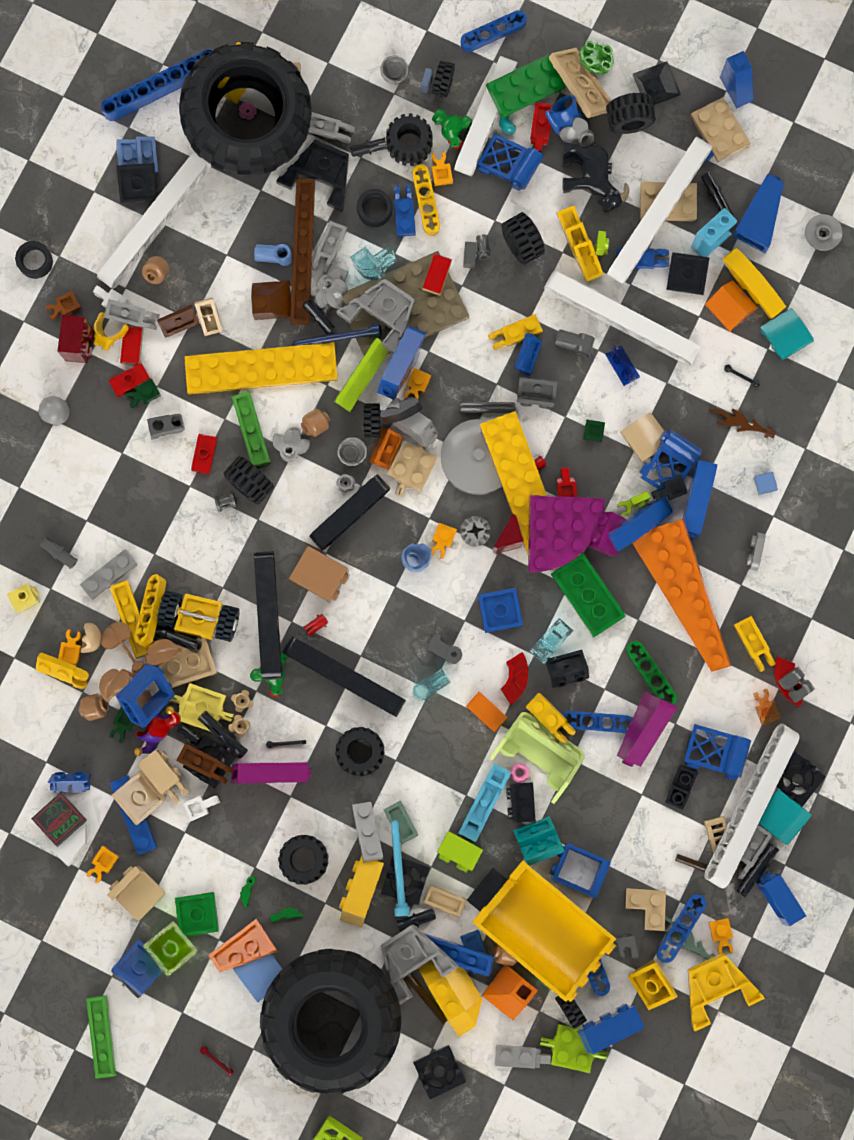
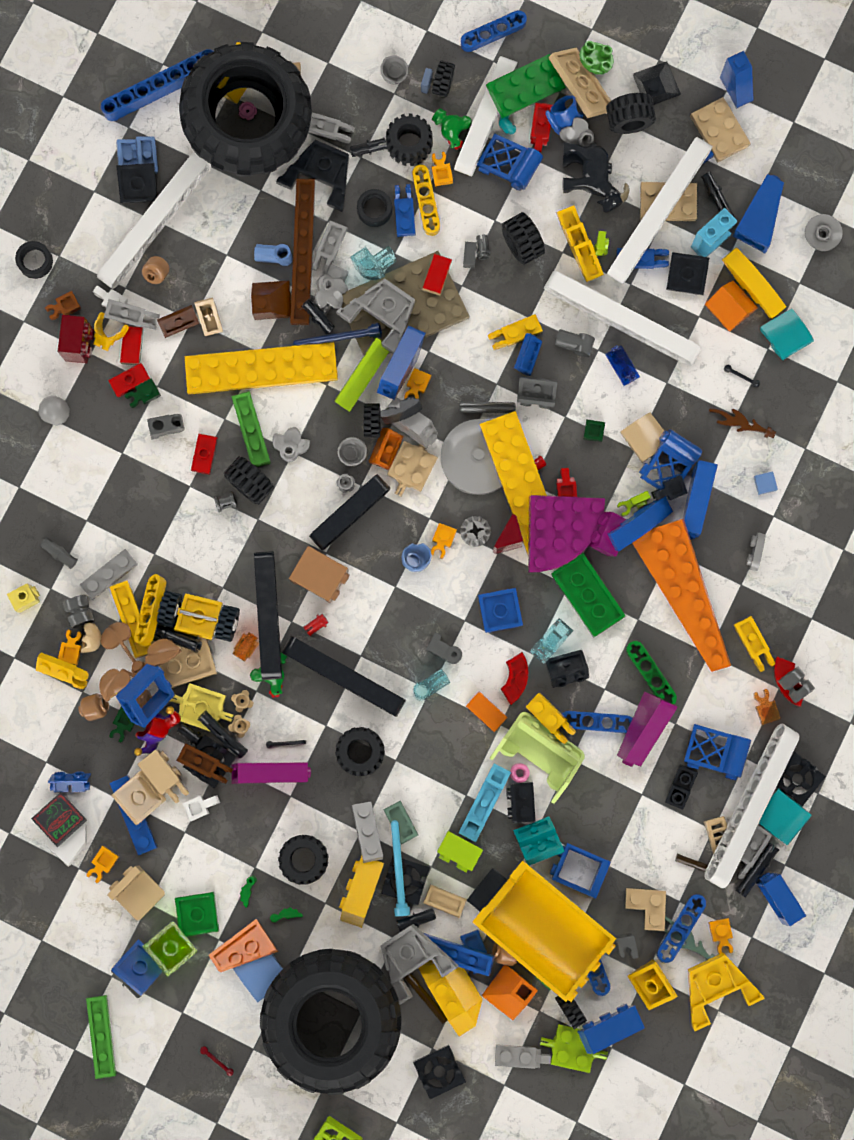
medium nougat head [301,409,330,437] -> none
none -> dark grey wheel [62,595,95,629]
none -> clear orange brick [232,632,259,661]

